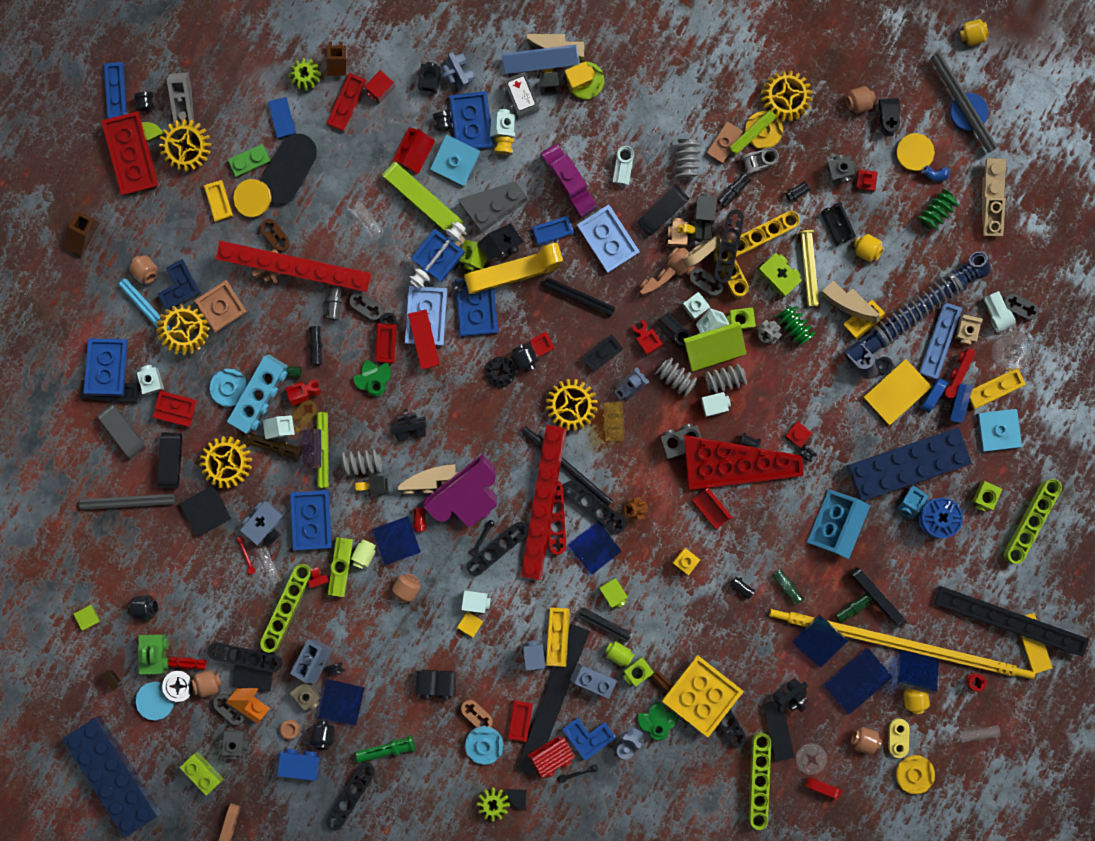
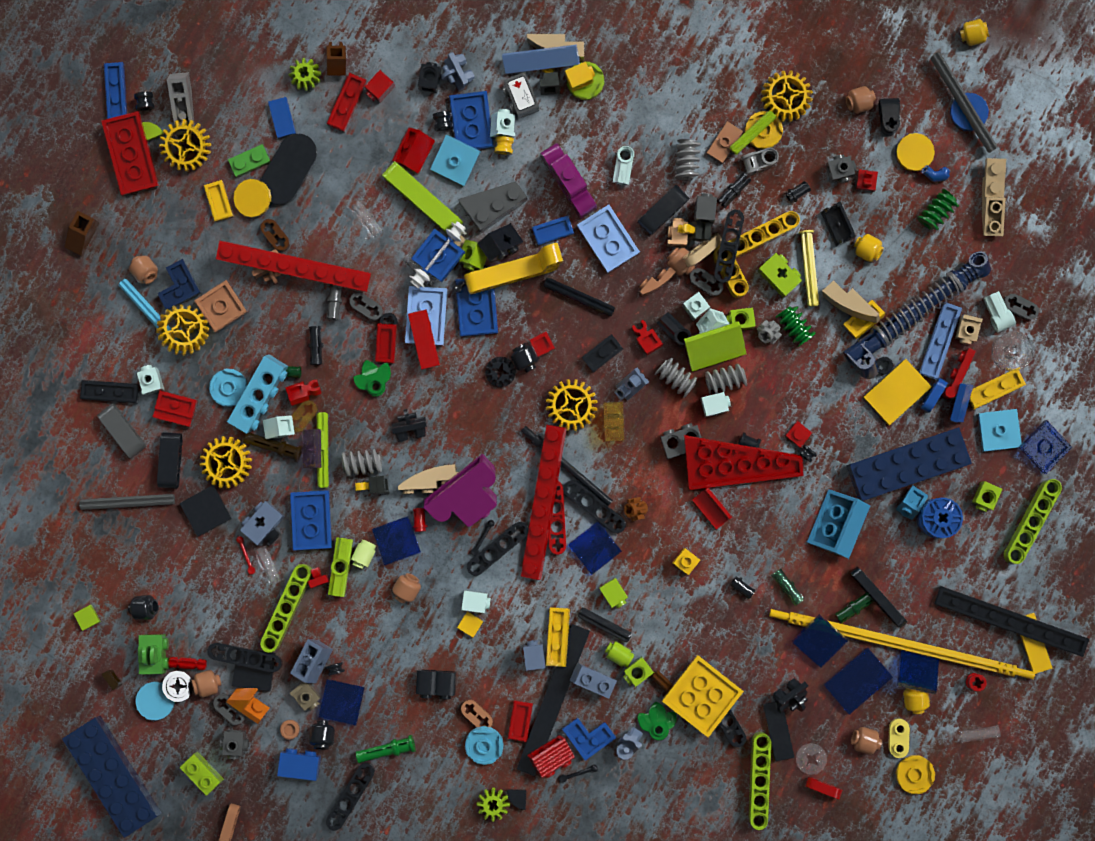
blue plate [84,338,128,396] -> none
none -> clear blue tile [1019,420,1072,474]

